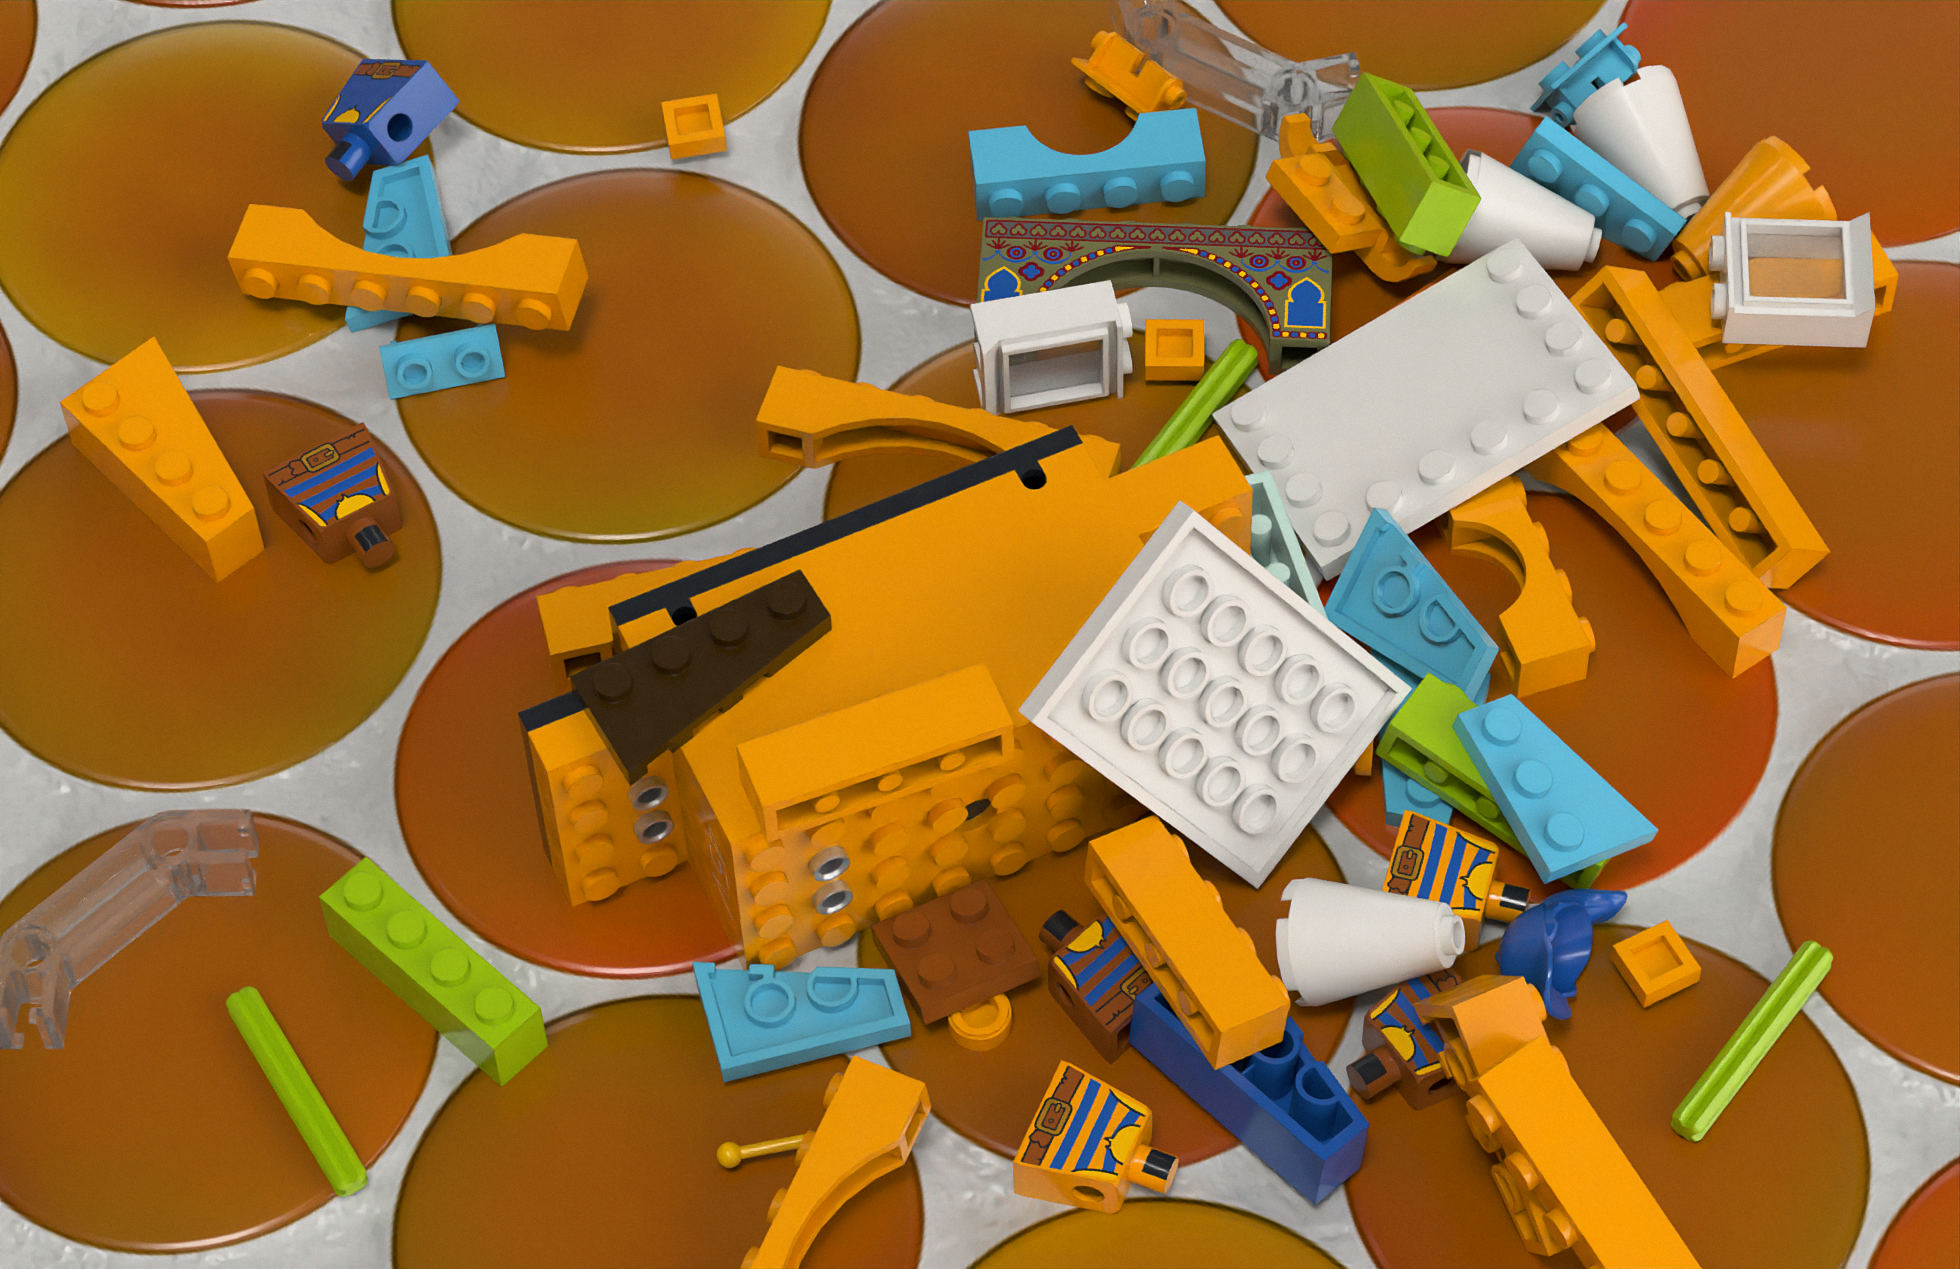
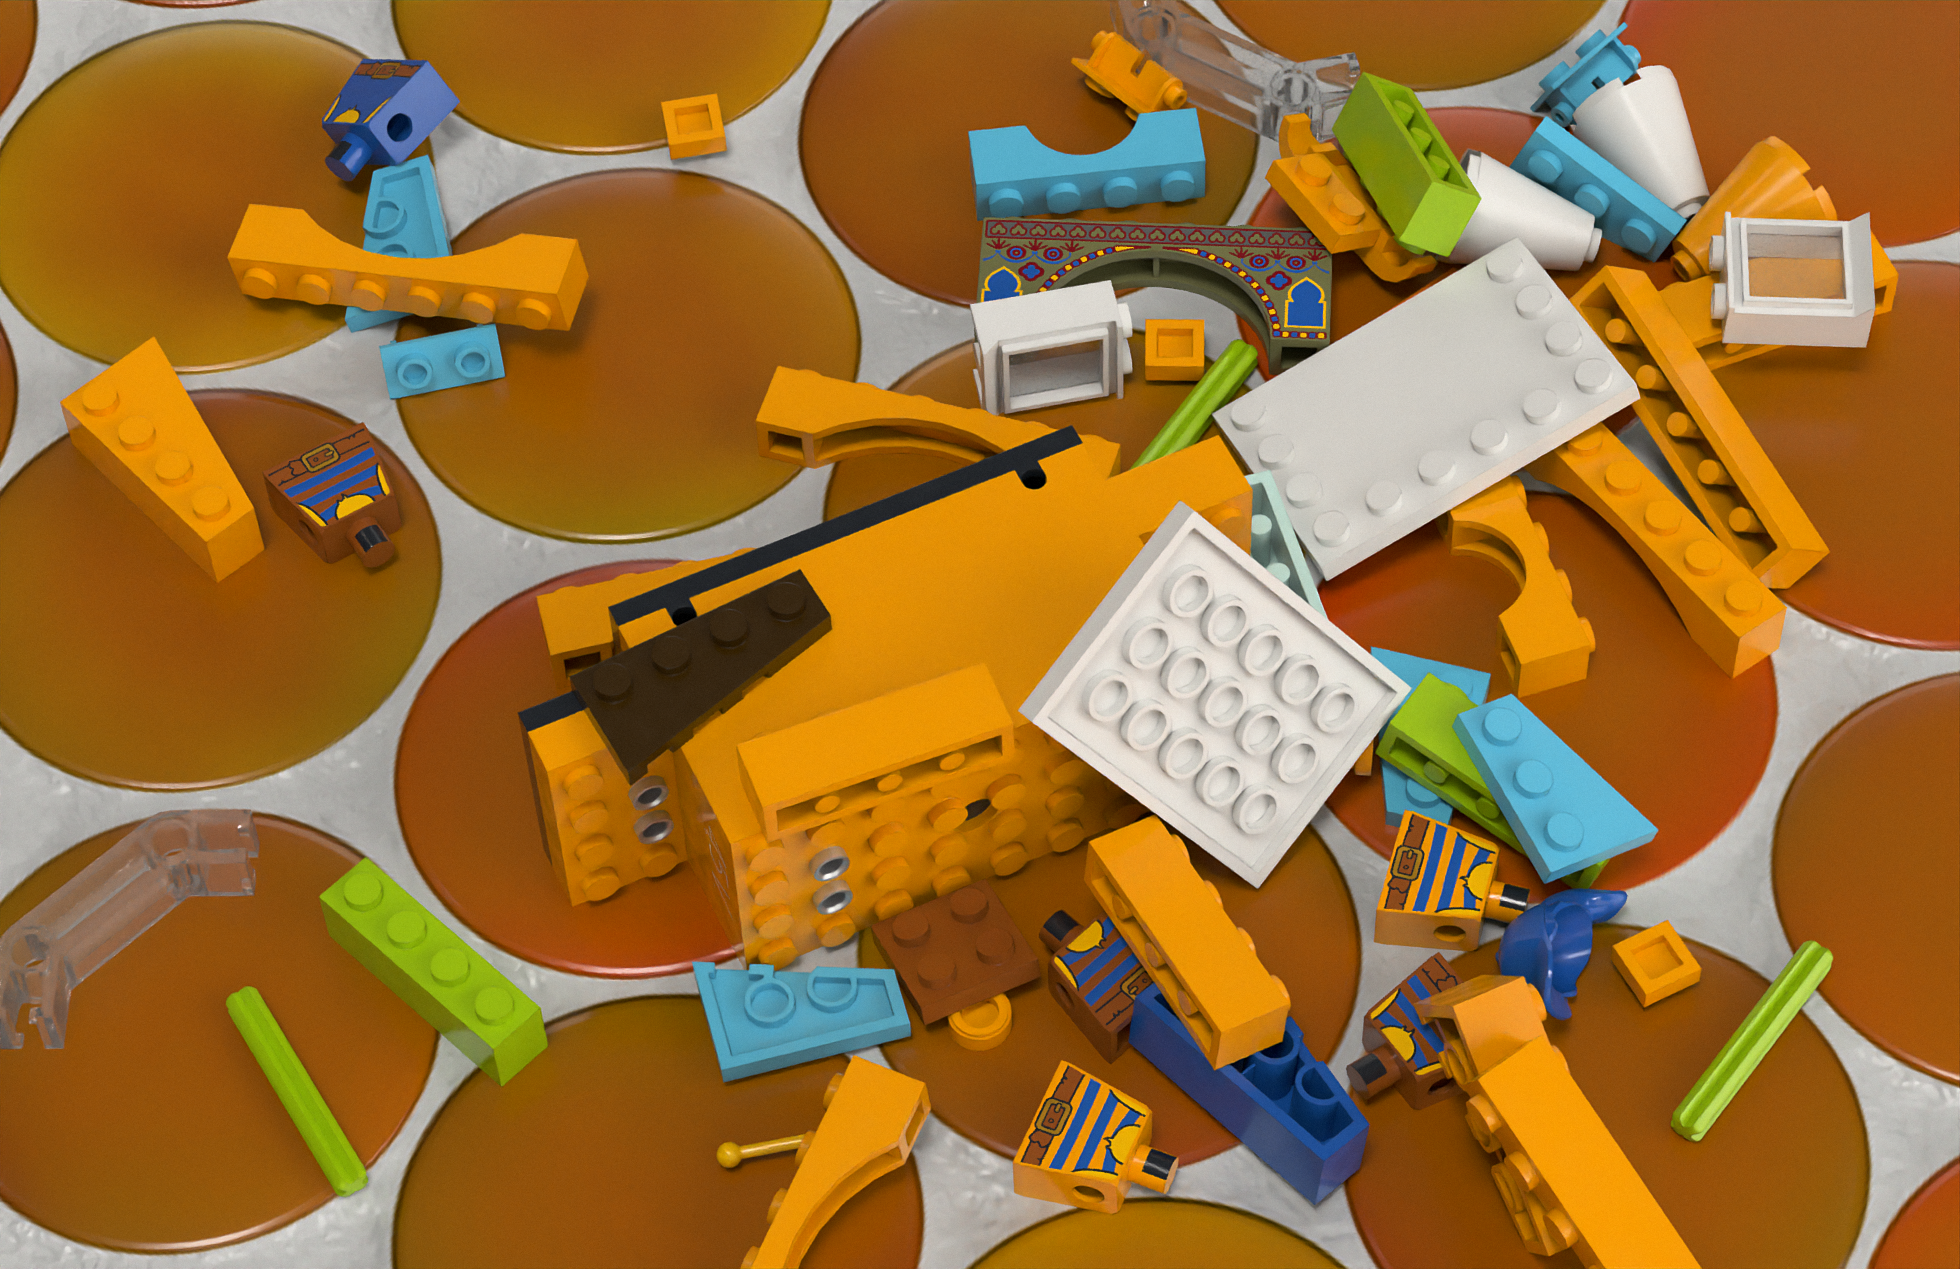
white cone [1276,877,1465,1007] -> none
medium azure wing [1324,507,1500,702] -> none

